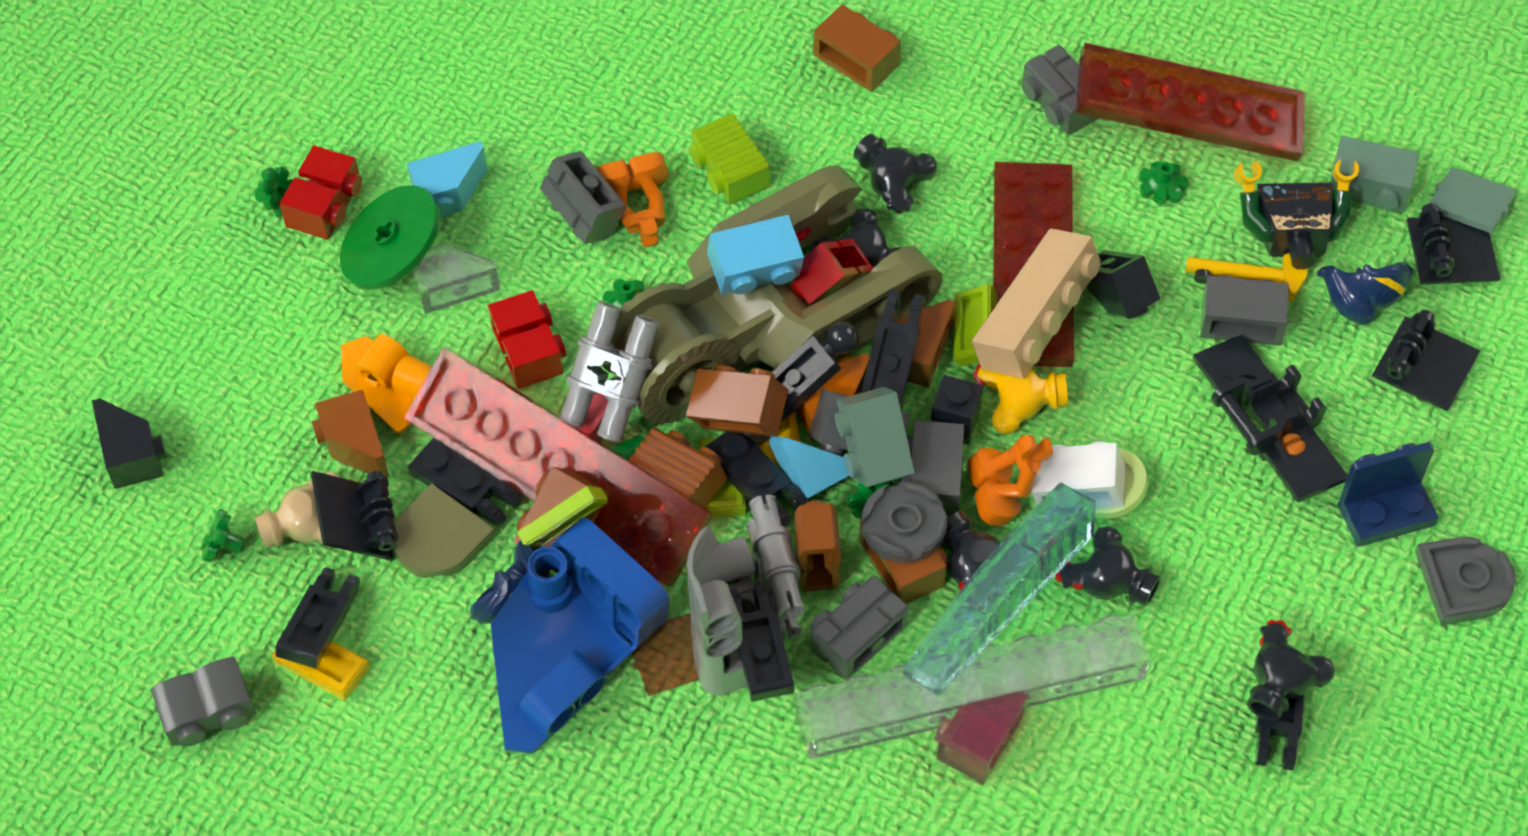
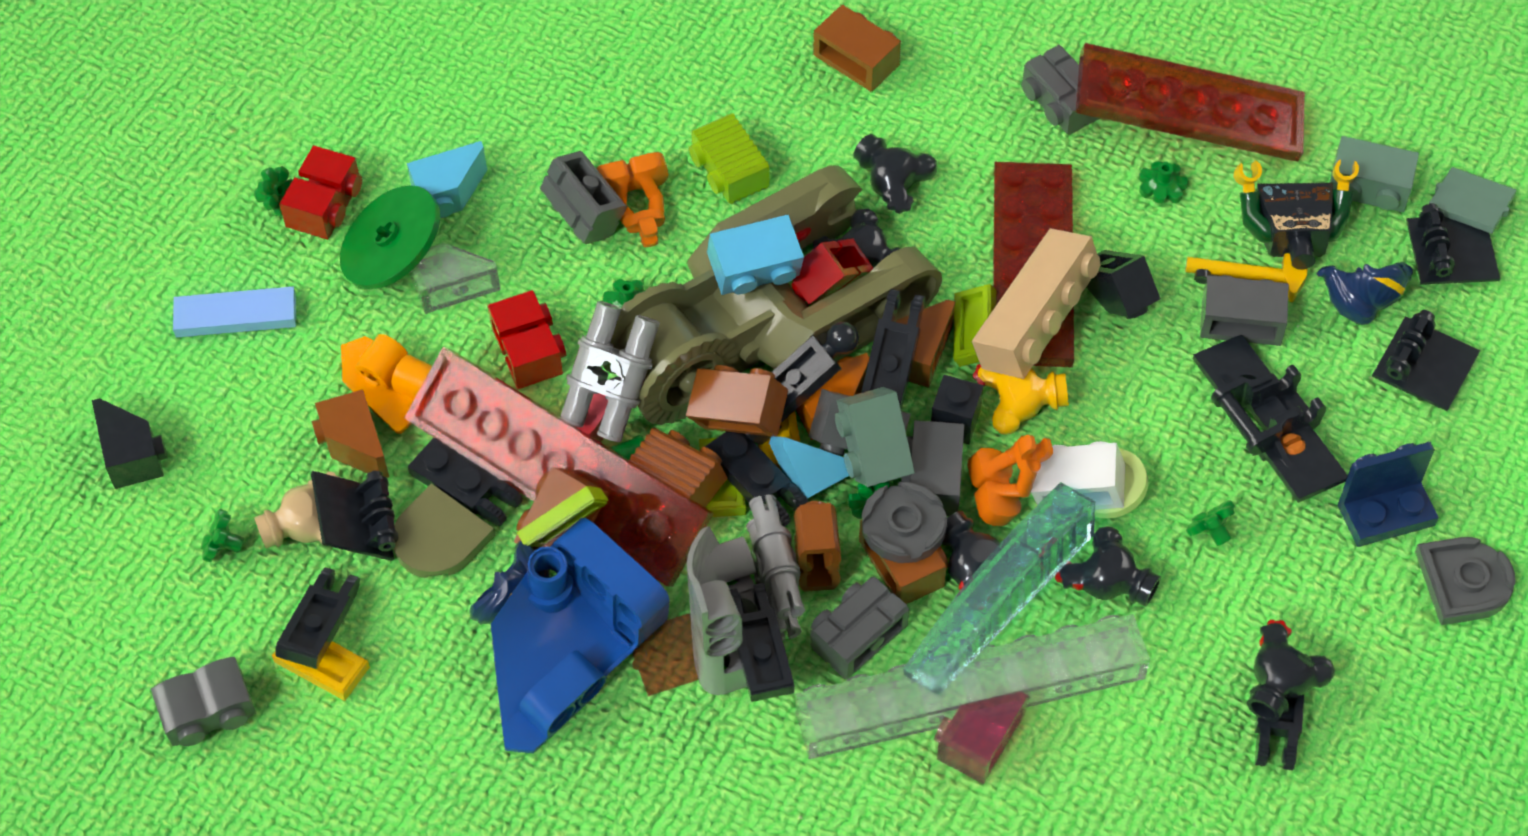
none -> light blue tile [173,286,296,338]
none -> green plant [1186,500,1236,546]

